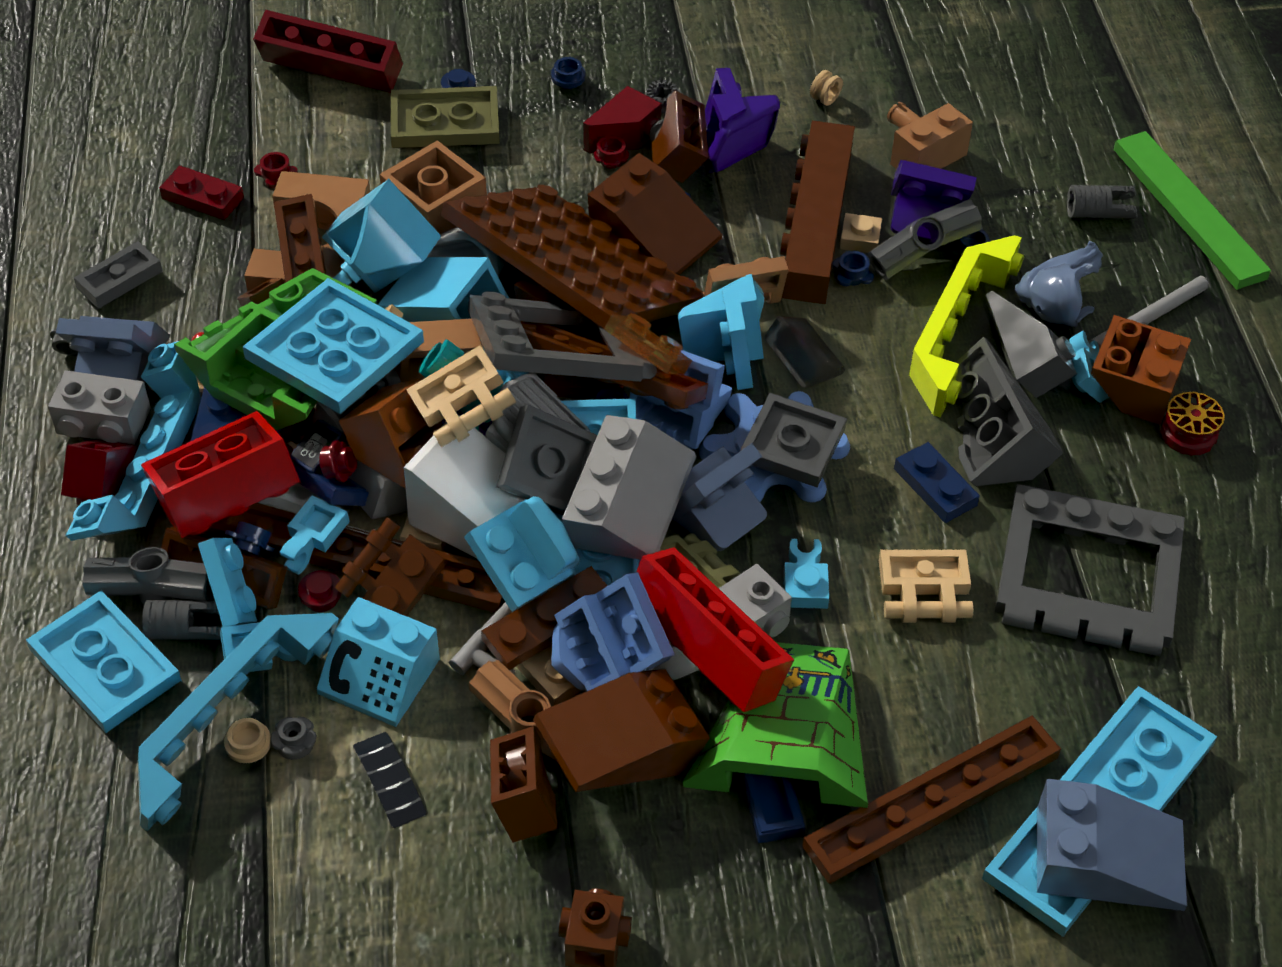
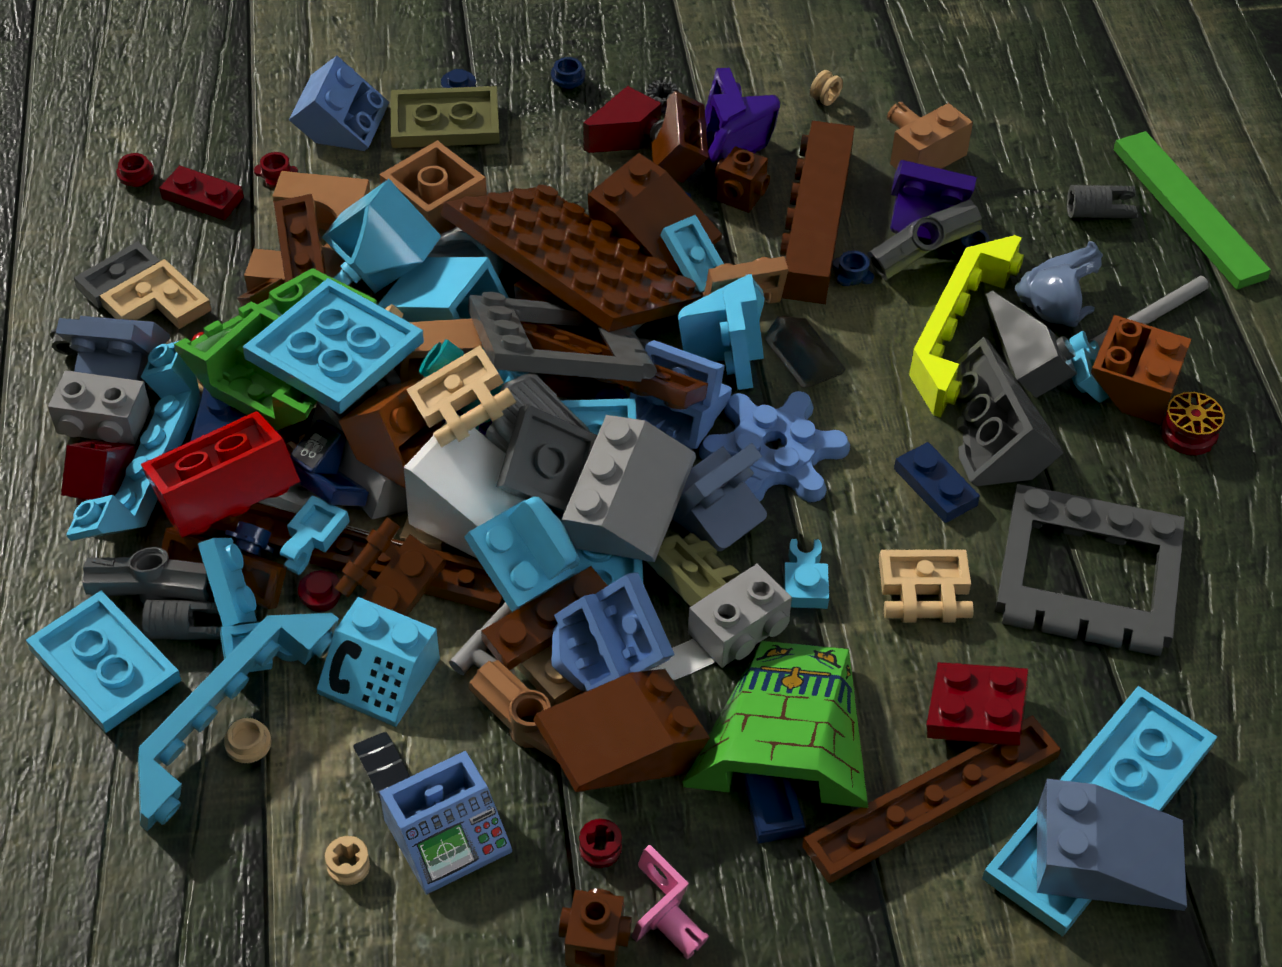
dark red brick [253,9,403,93] -> none
dark grey plate [270,717,317,760] -> none
dark red plate [319,440,357,483] -> none
reddish brown arch [490,726,557,843] -> none
dark red plate [593,135,629,169] -> none
clear orange plate [604,313,692,374] -> none
red brick [636,547,794,712] -> none
dark grey plate [740,393,847,487] -> none
tan plate [840,213,882,253] -> none
none -> tan plate [100,259,212,329]
none -> dark red plate [116,153,154,187]
none -> medium blue slope [289,56,389,151]
none -> tan bush [325,836,370,886]
none -> medium blue slope [379,751,512,895]
none -> dark red bush [579,818,622,868]
none -> bright pink bracket [631,845,709,959]
none -> medium azure plate [660,215,724,293]
none -> reddish brown brick [714,146,770,213]
none -> dark red plate [926,662,1028,746]

